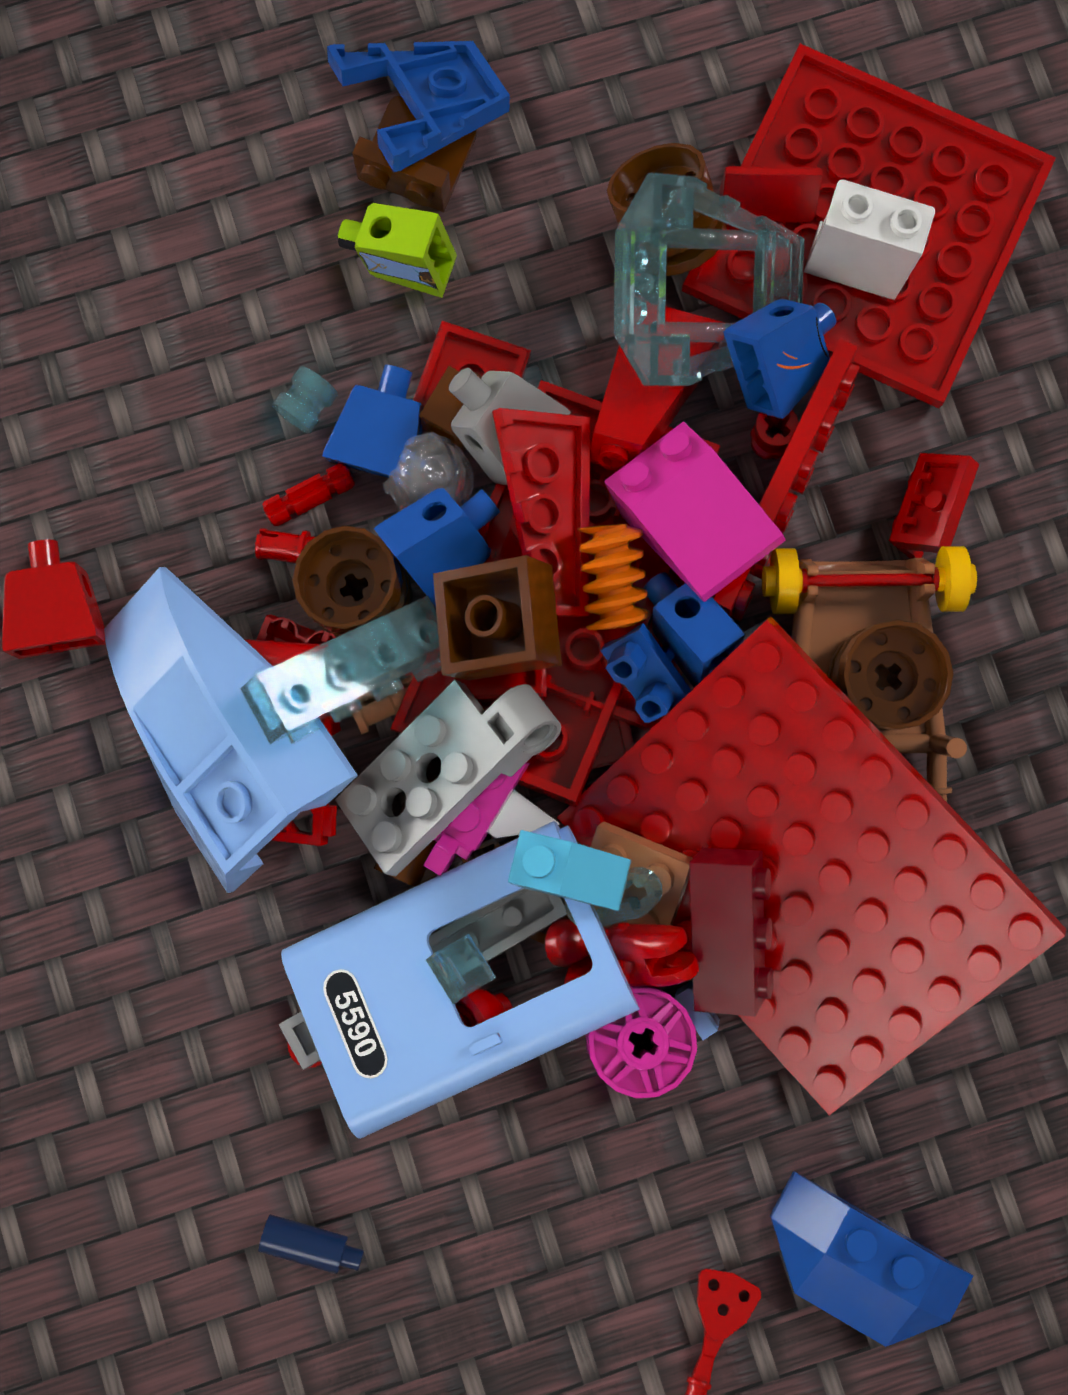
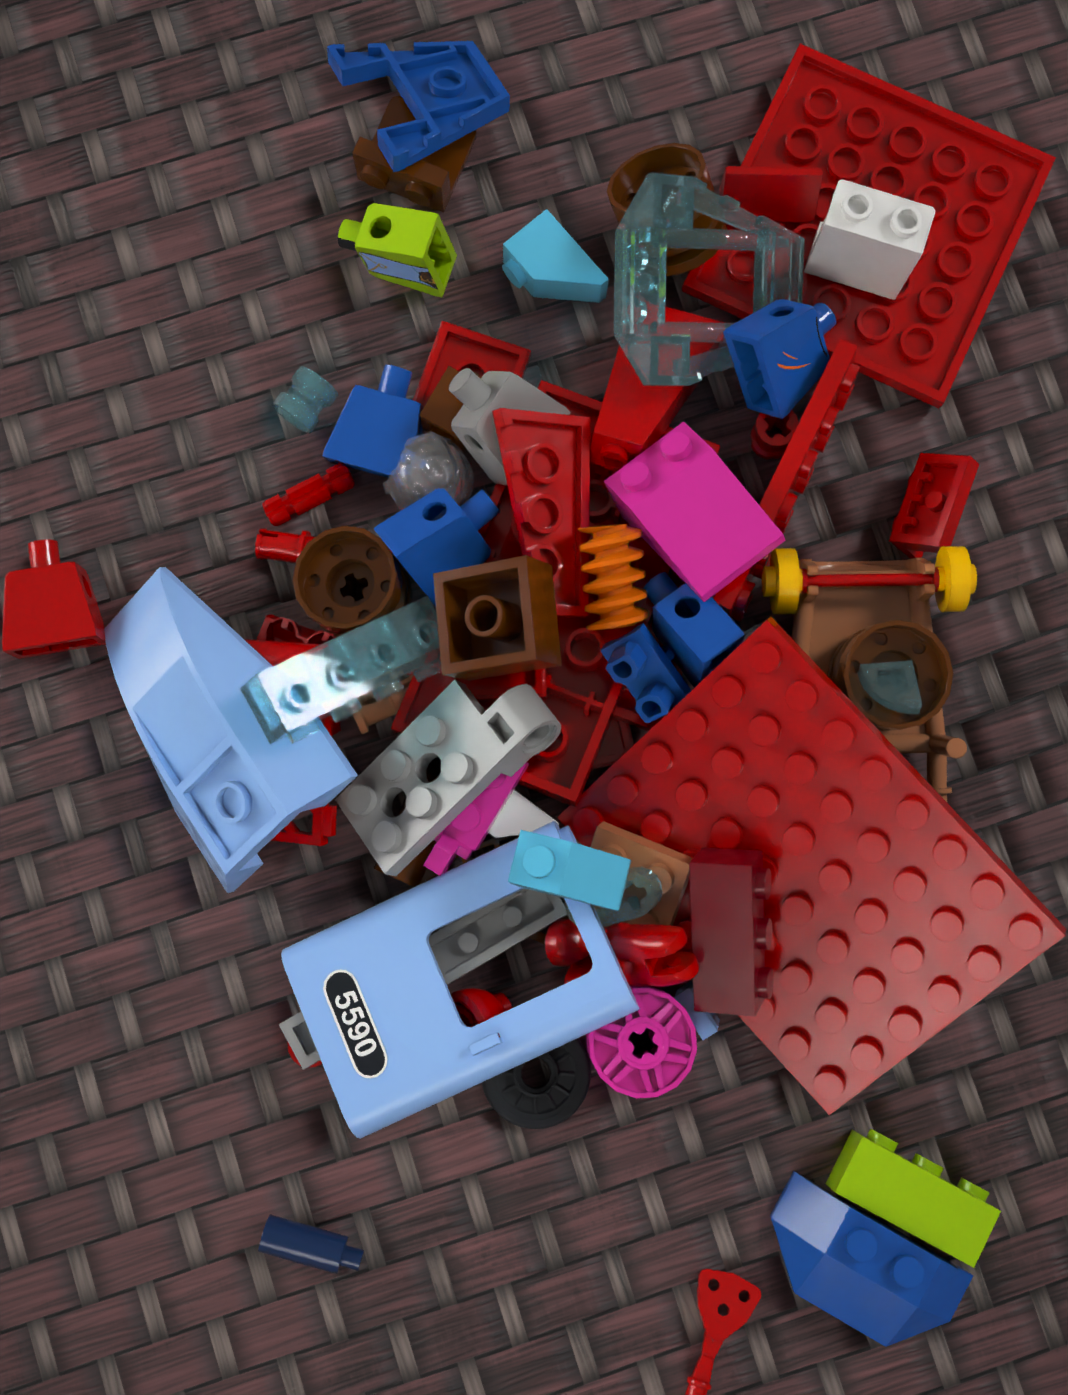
clear light blue tile [426,934,496,1004] -> none
none -> black wheel [482,1038,591,1129]
none -> medium azure slope [502,209,609,303]
none -> lime brick [825,1128,1001,1268]
none -> clear light blue tile [858,660,922,714]

